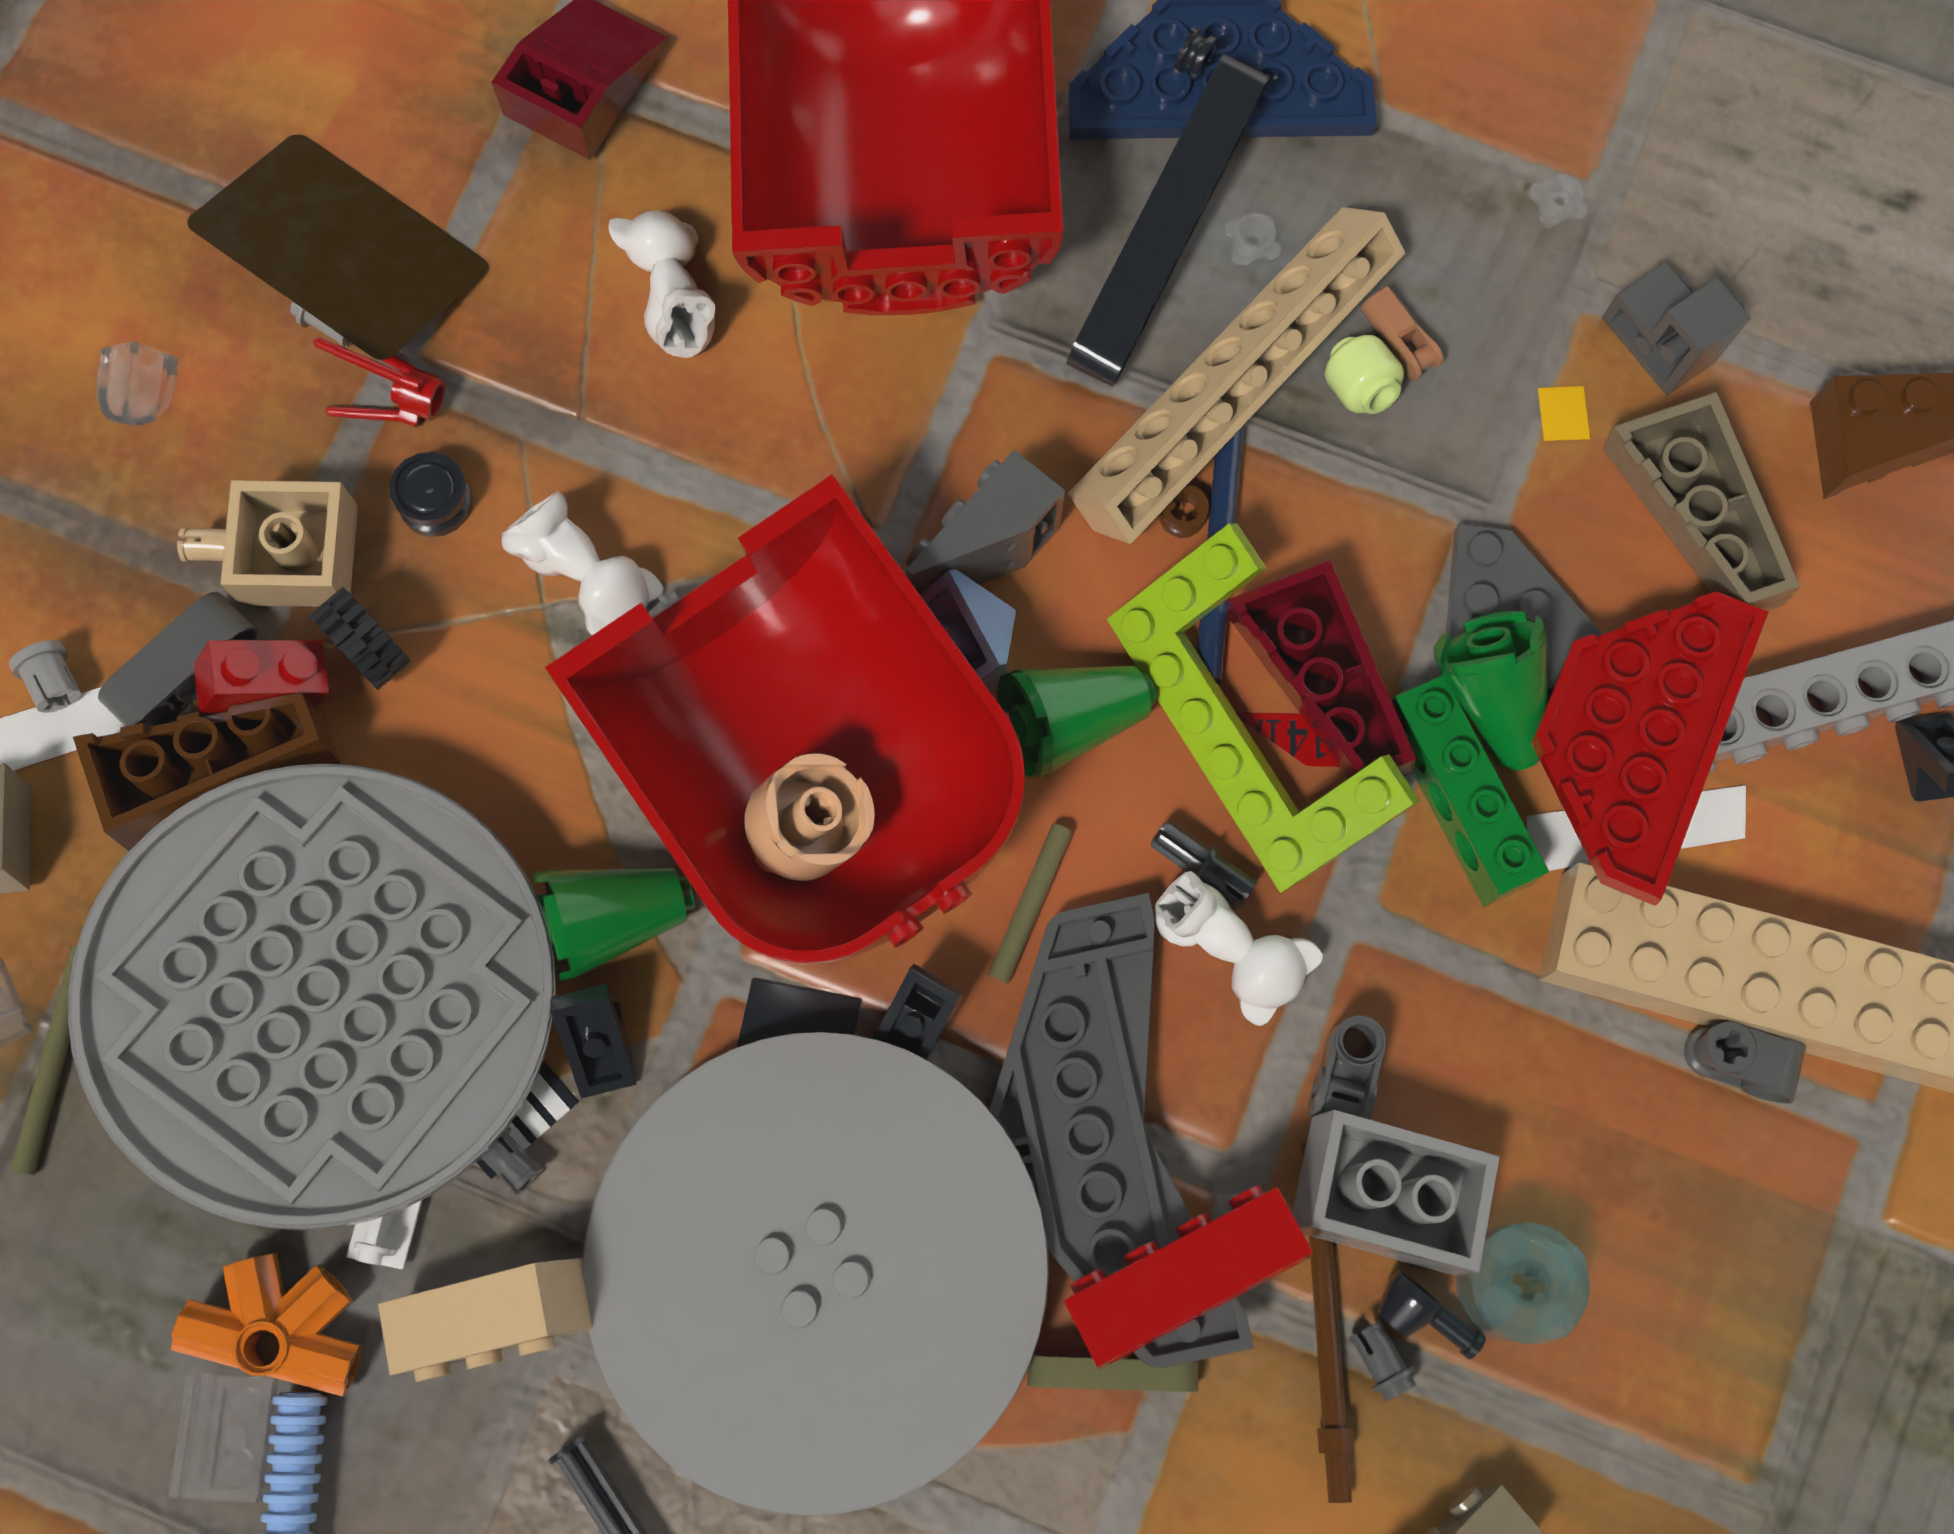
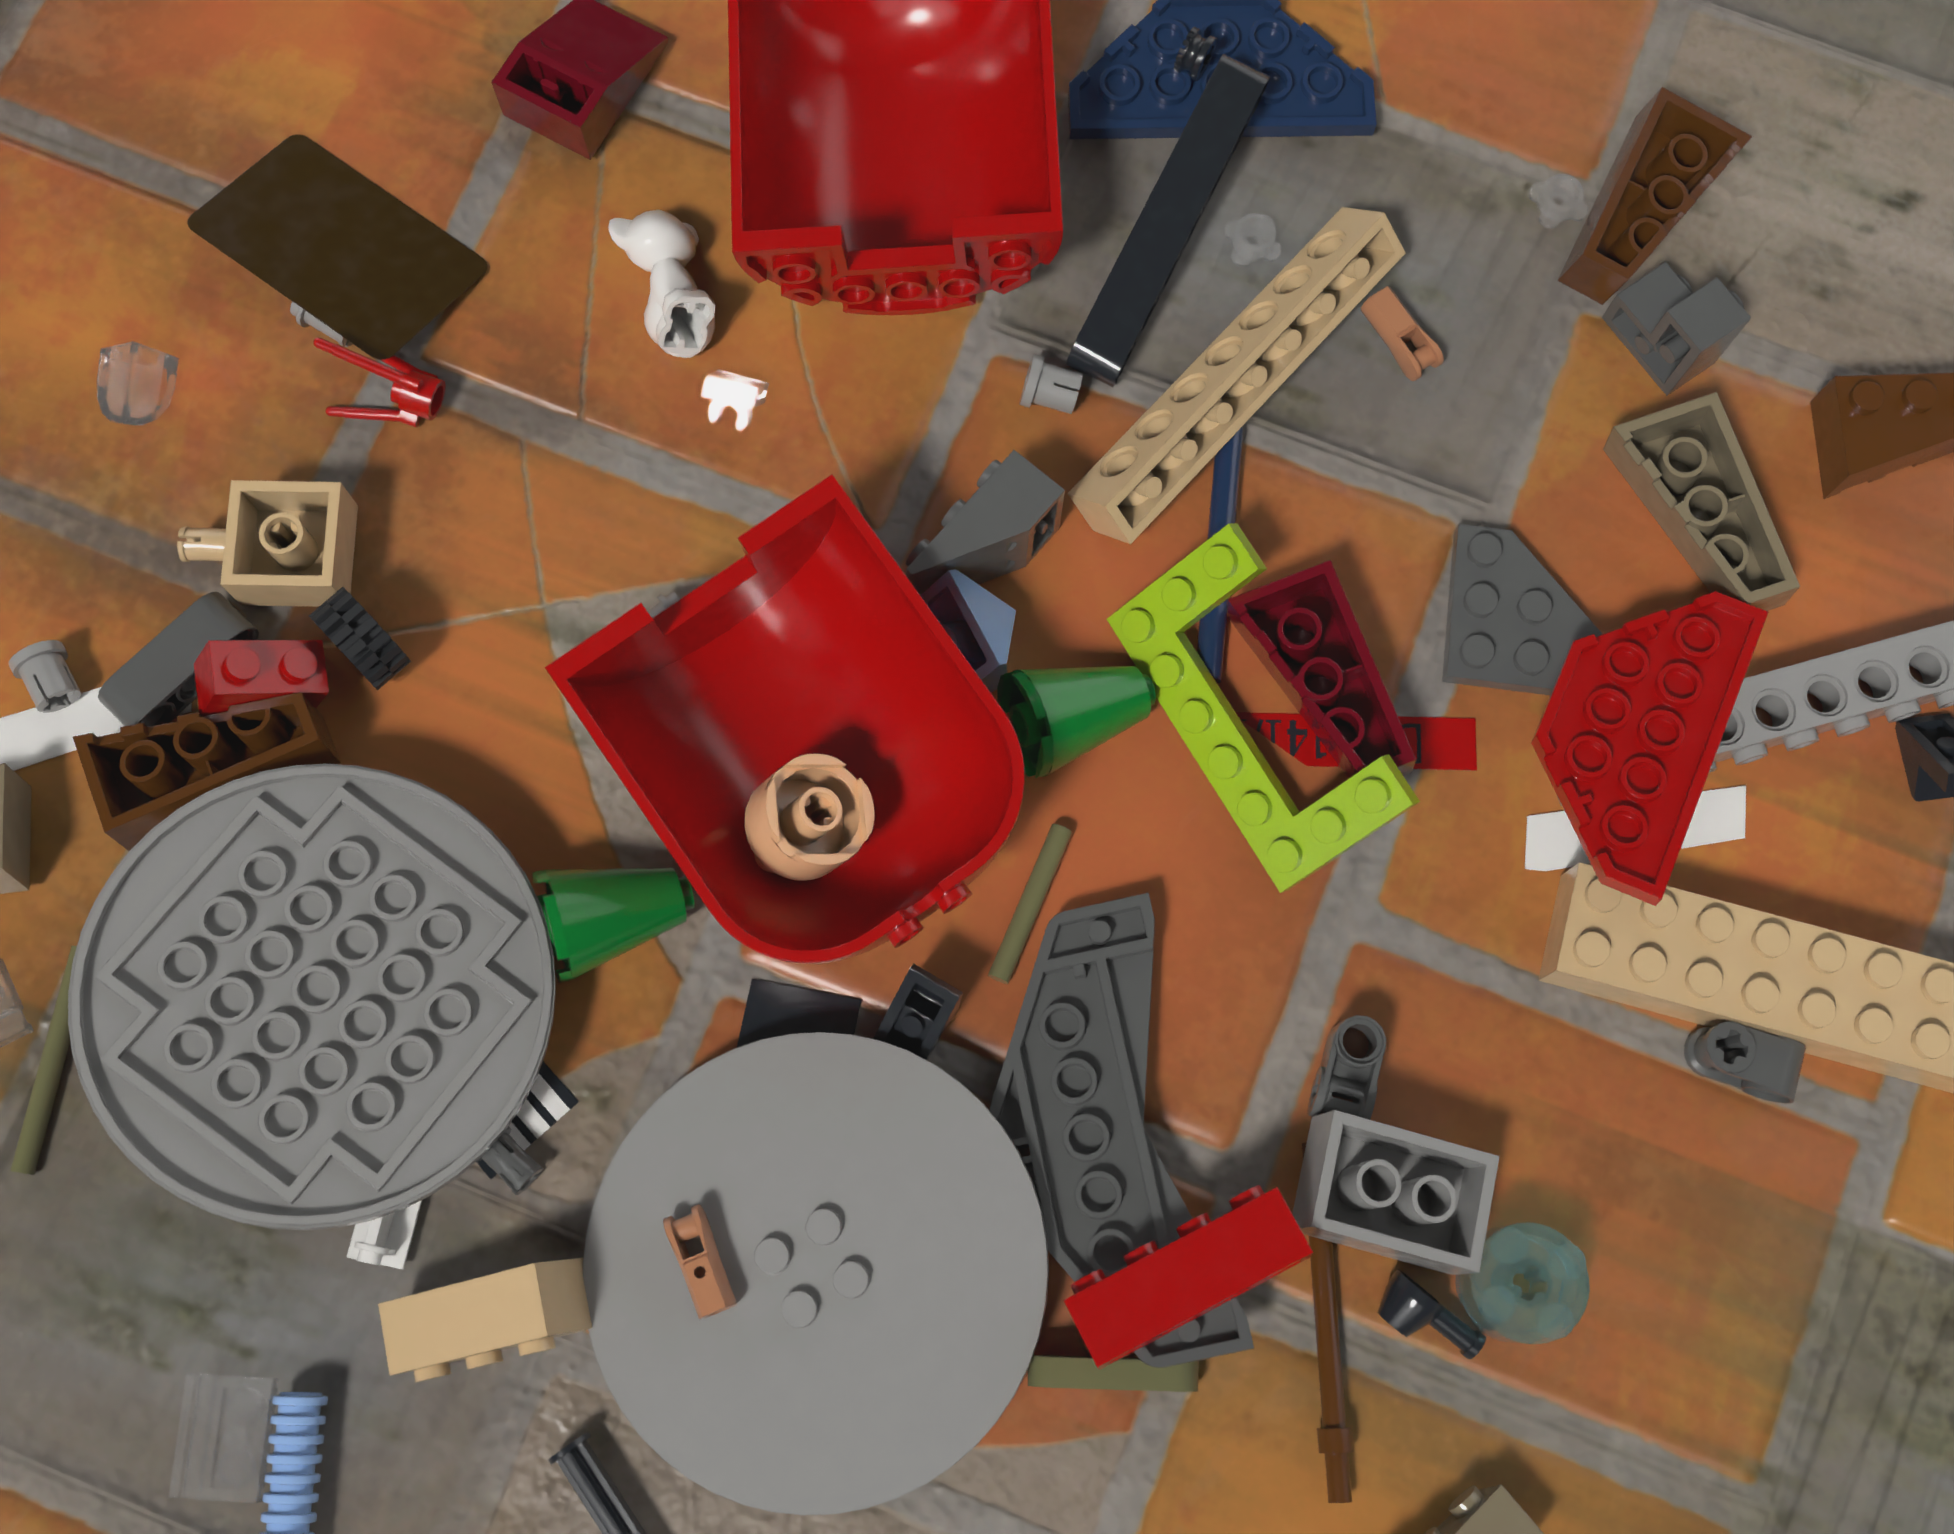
orange piece [171,1253,363,1397] -> none
black wheel [390,452,472,537] -> none
white animal [501,491,663,635] -> none
black slope [550,983,637,1099] -> none
black axle [1151,820,1258,909] -> none
white animal [1154,871,1323,1026] -> none
reddish brown bush [1159,484,1209,538] -> none
yellowish green head [1324,335,1404,414] -> none
dark grey pin [1349,1319,1417,1401] -> none
green brick [1392,675,1549,908] -> none
green cone [1433,611,1548,770] -> none
yellow sticker [1537,386,1591,441] -> none
none -> nougat bar [663,1204,737,1320]
none -> clear tile [702,369,769,431]
none -> light grey bush [1019,354,1083,414]
none -> reddish brown wedge [1557,87,1752,305]

